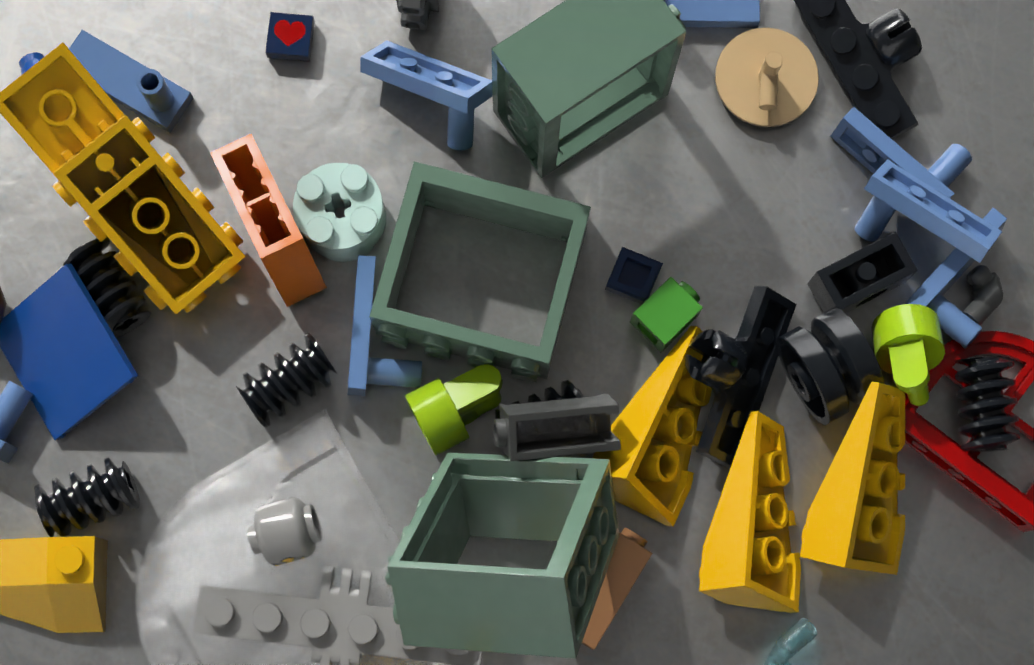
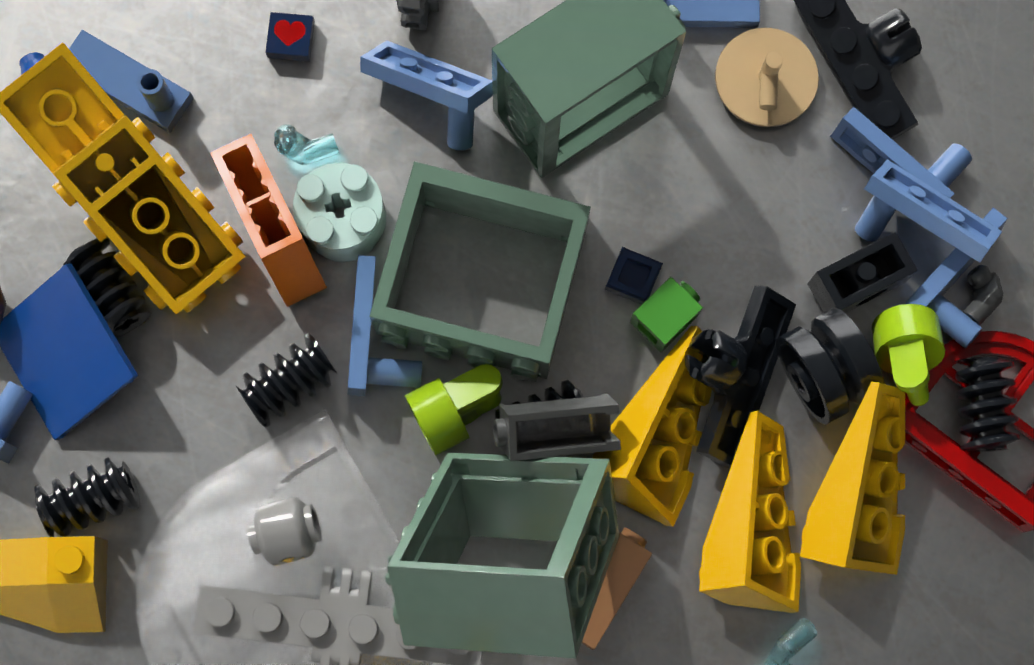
none -> clear light blue arm [274,124,339,165]

